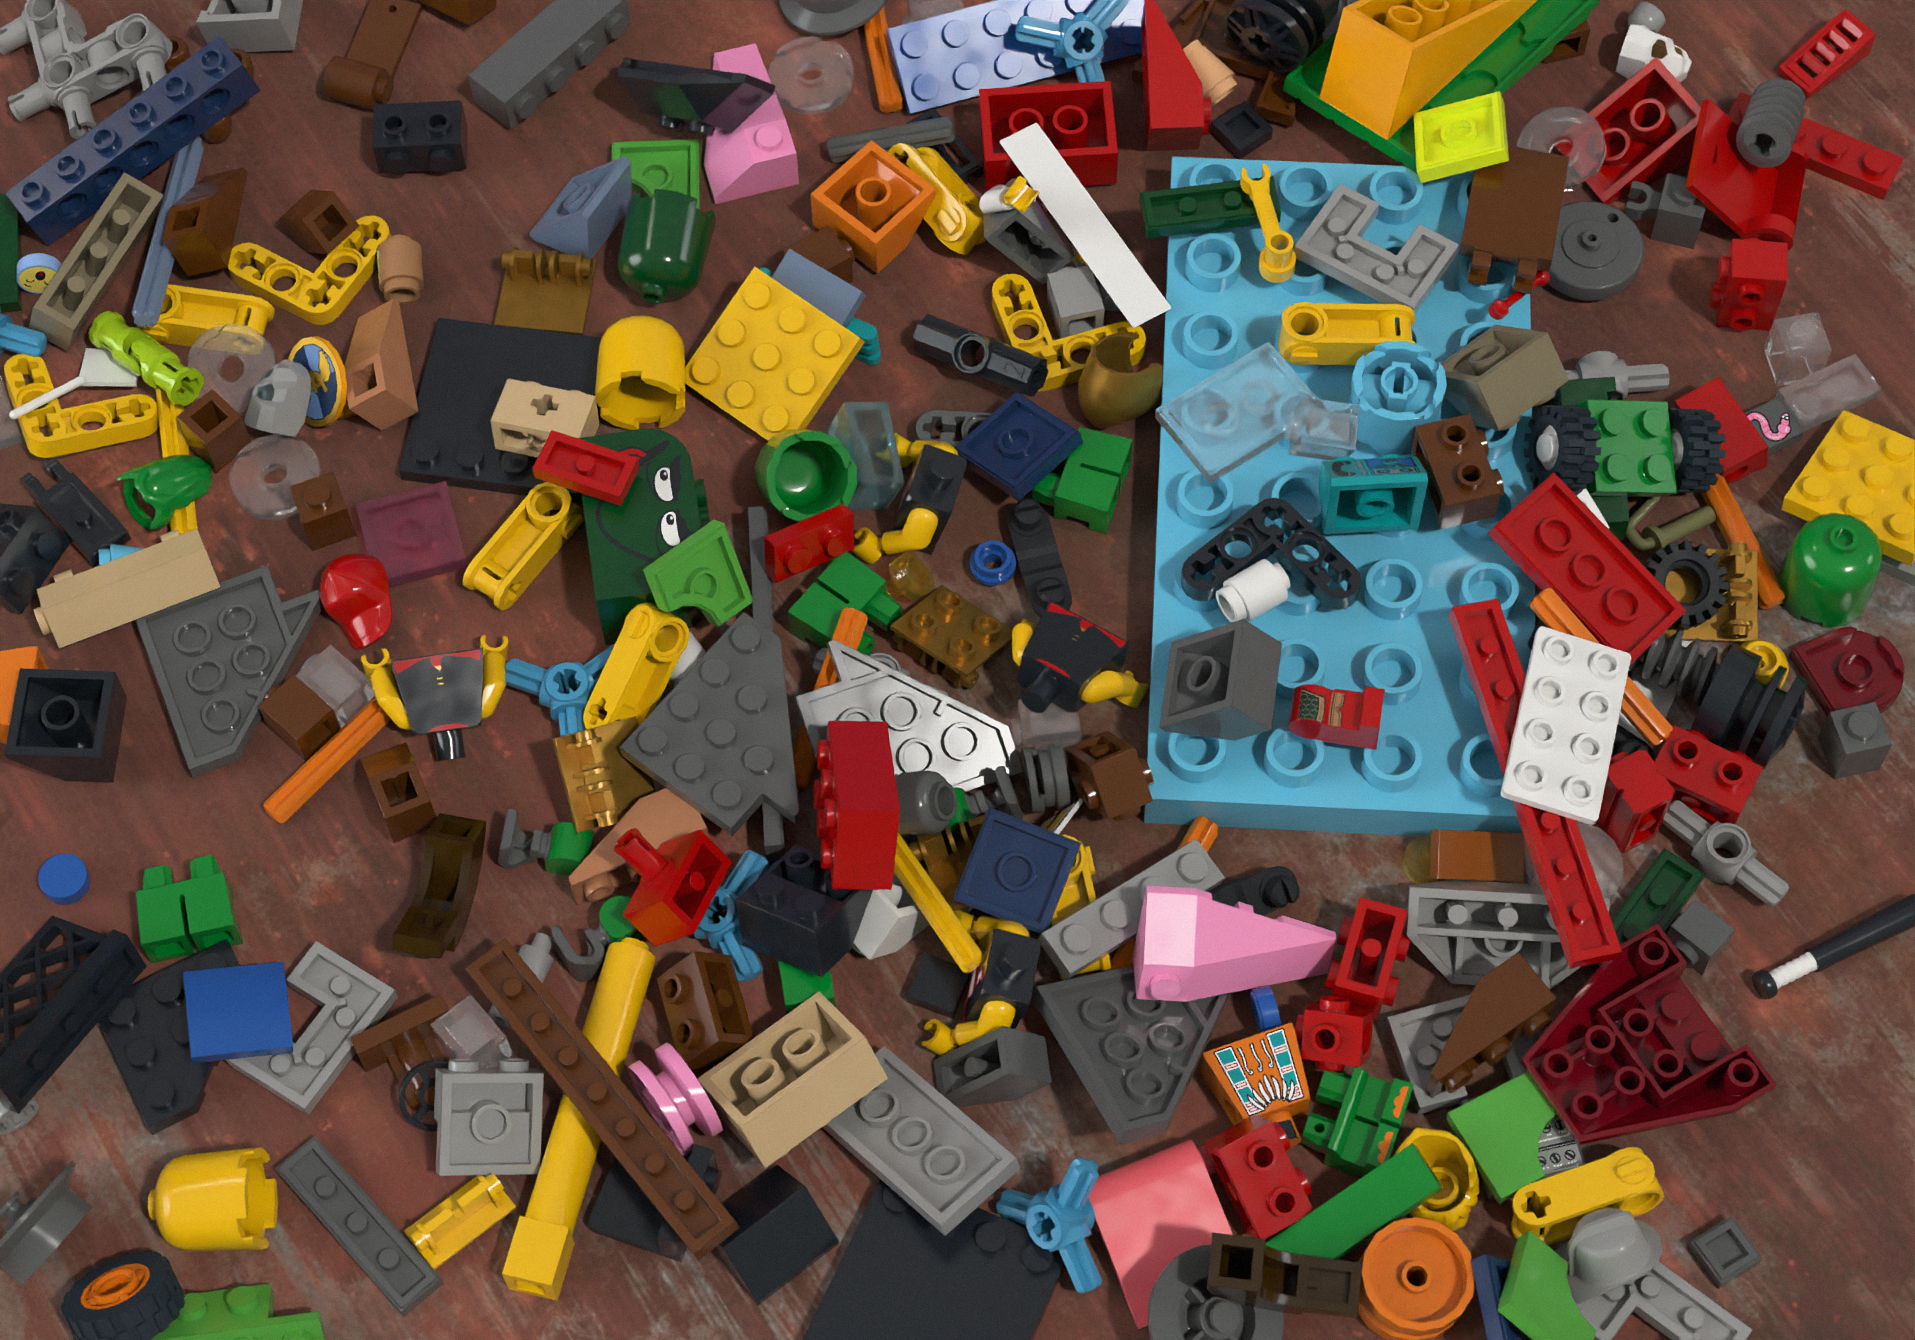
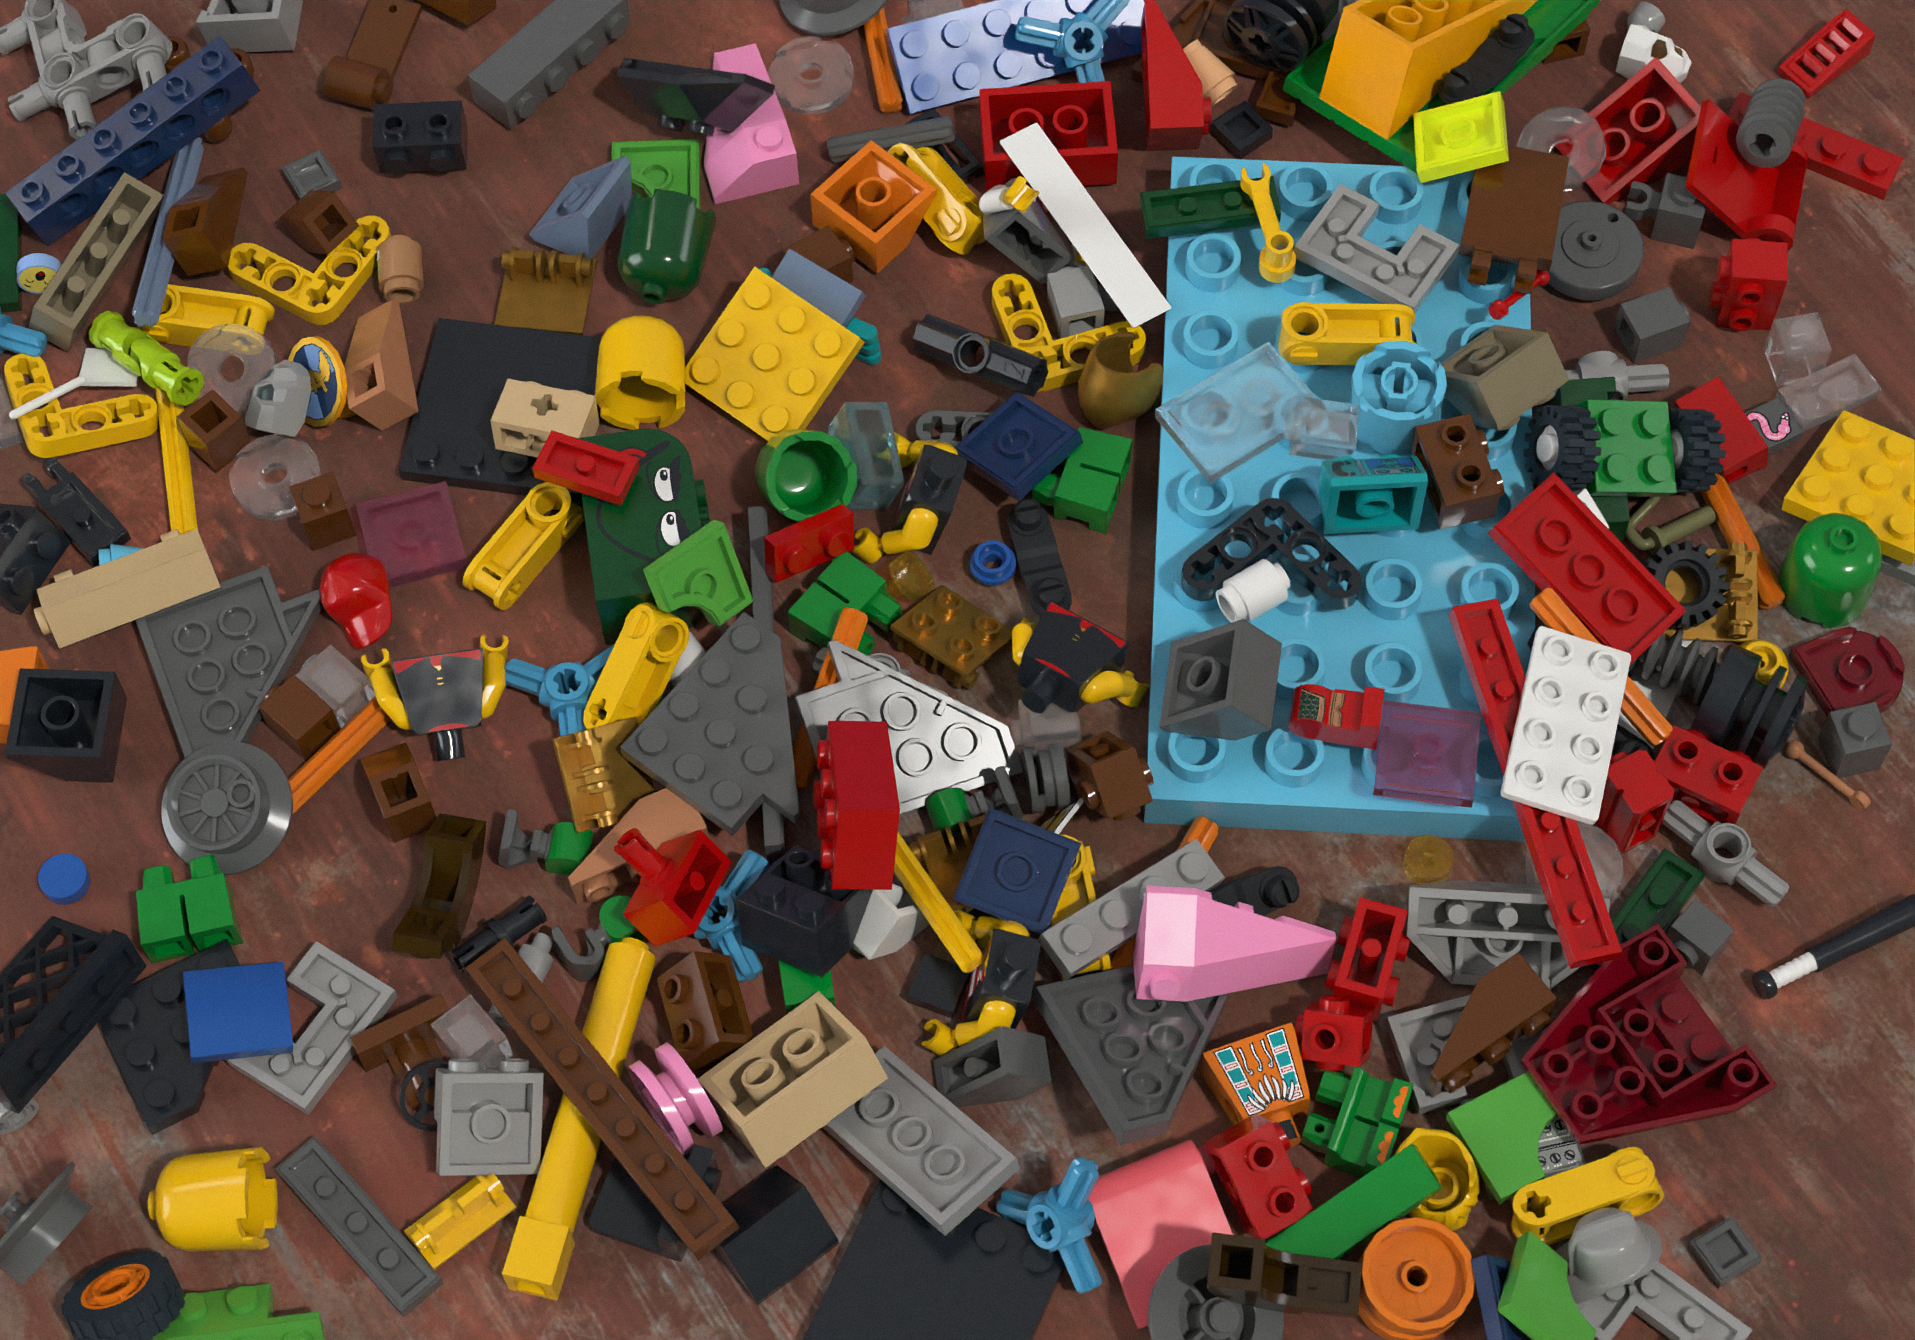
green piece [116,455,213,531] -> none
dark grey head [895,771,957,836] -> none
blue tile [1250,985,1281,1033] -> none
dark orange tile [1430,829,1525,882] -> none
none -> dark grey wheel [161,741,293,875]
none -> dark grey tile [281,149,342,200]
none -> black pin [449,895,547,978]
none -> clear pink plate [1373,700,1481,808]
none -> black piece [1438,14,1535,105]
none -> dark grey brick [1614,287,1690,363]
none -> nougat hinge [1785,740,1871,811]

